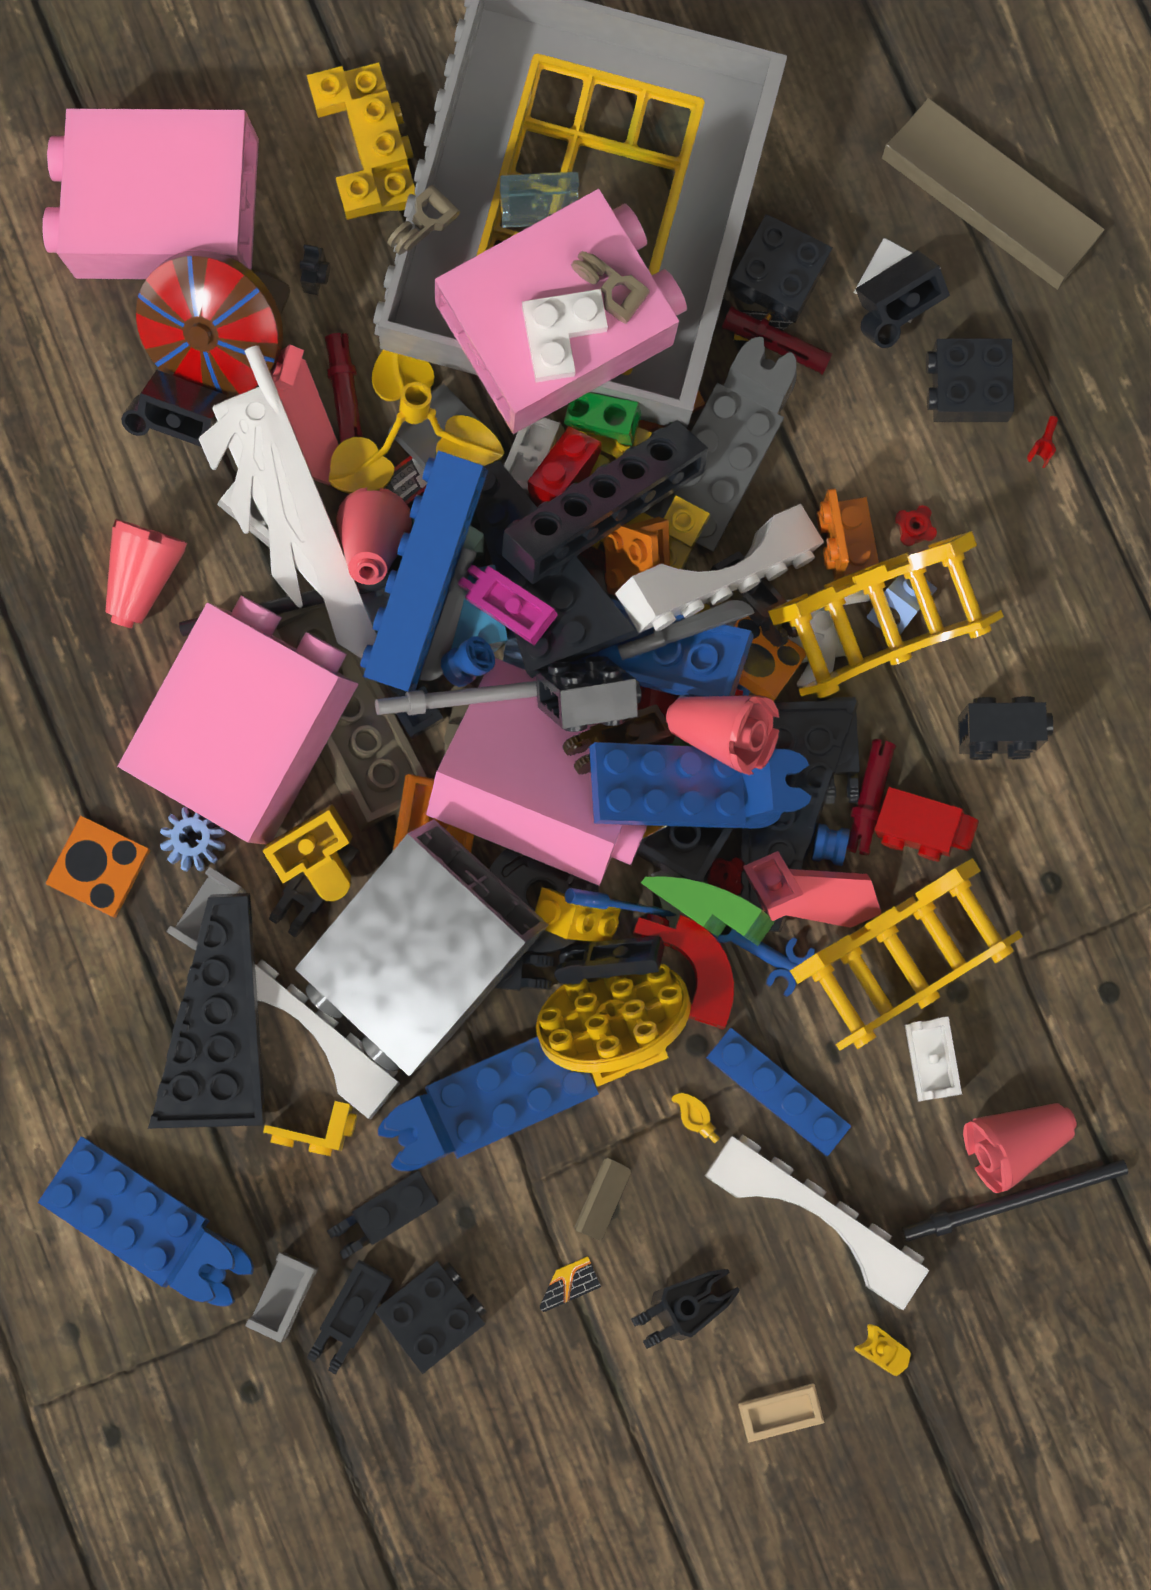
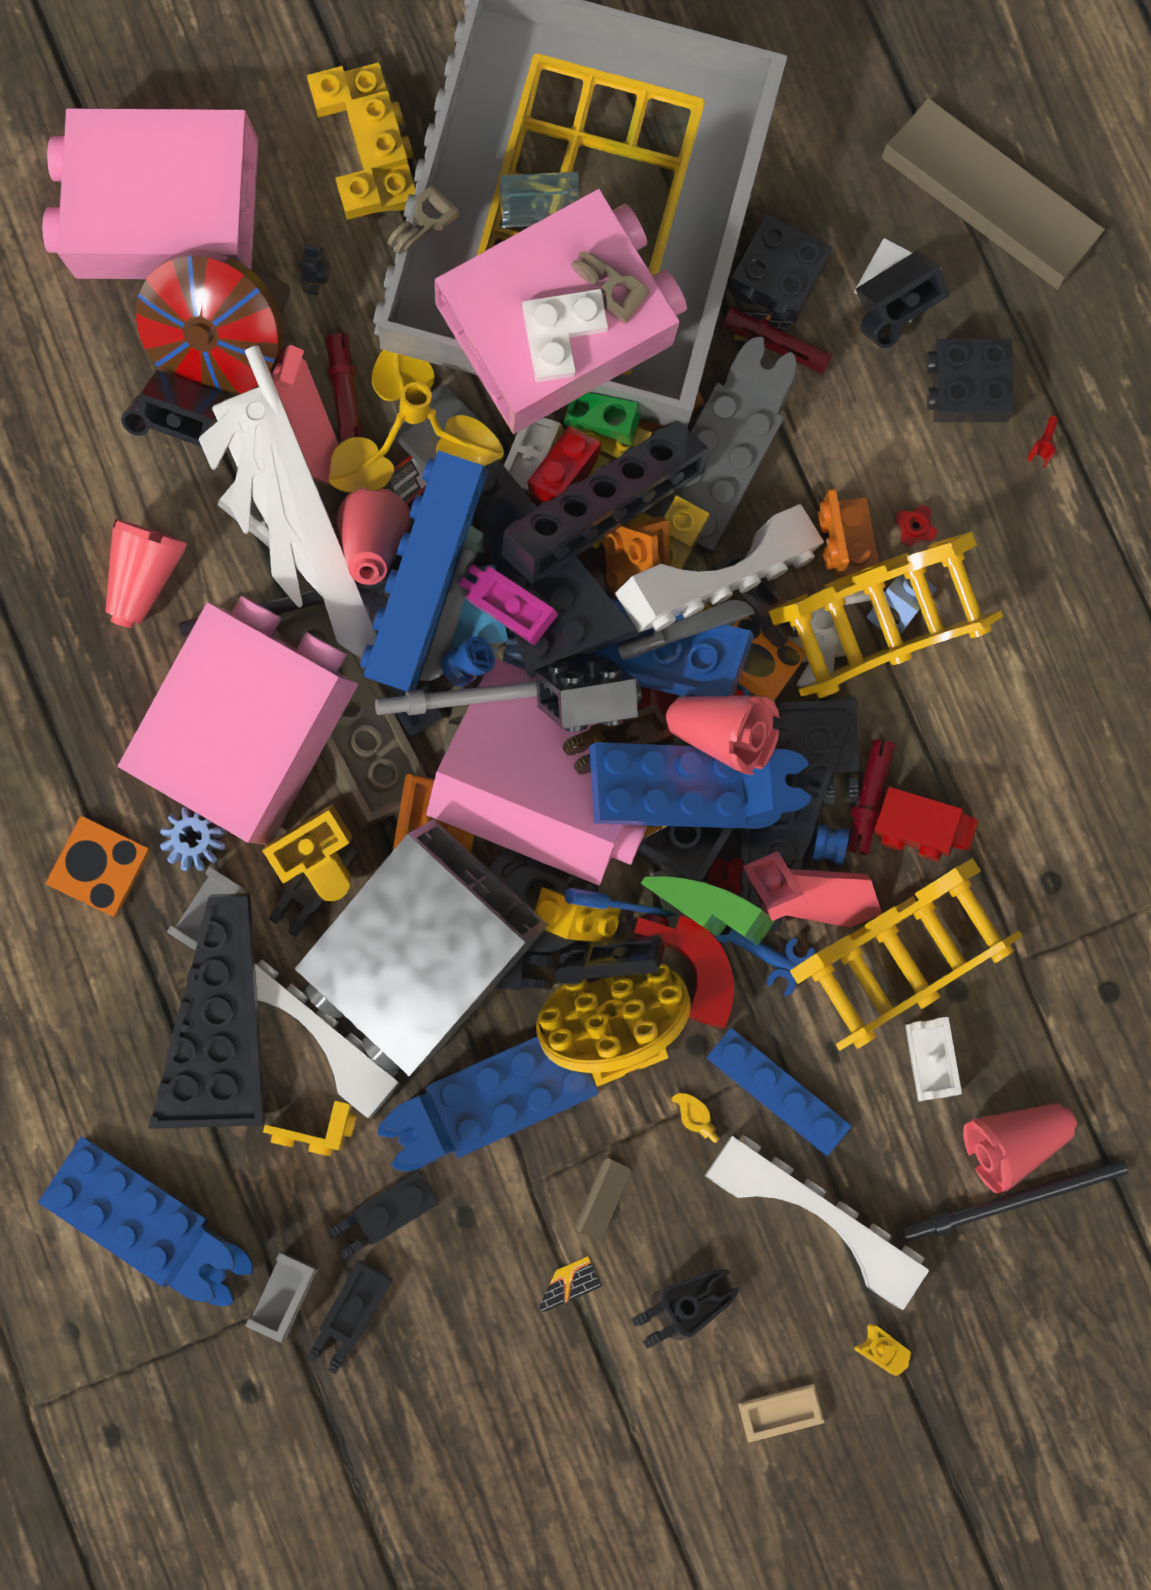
black brick [374,1260,487,1374] -> none
black brick [958,696,1053,760] -> none

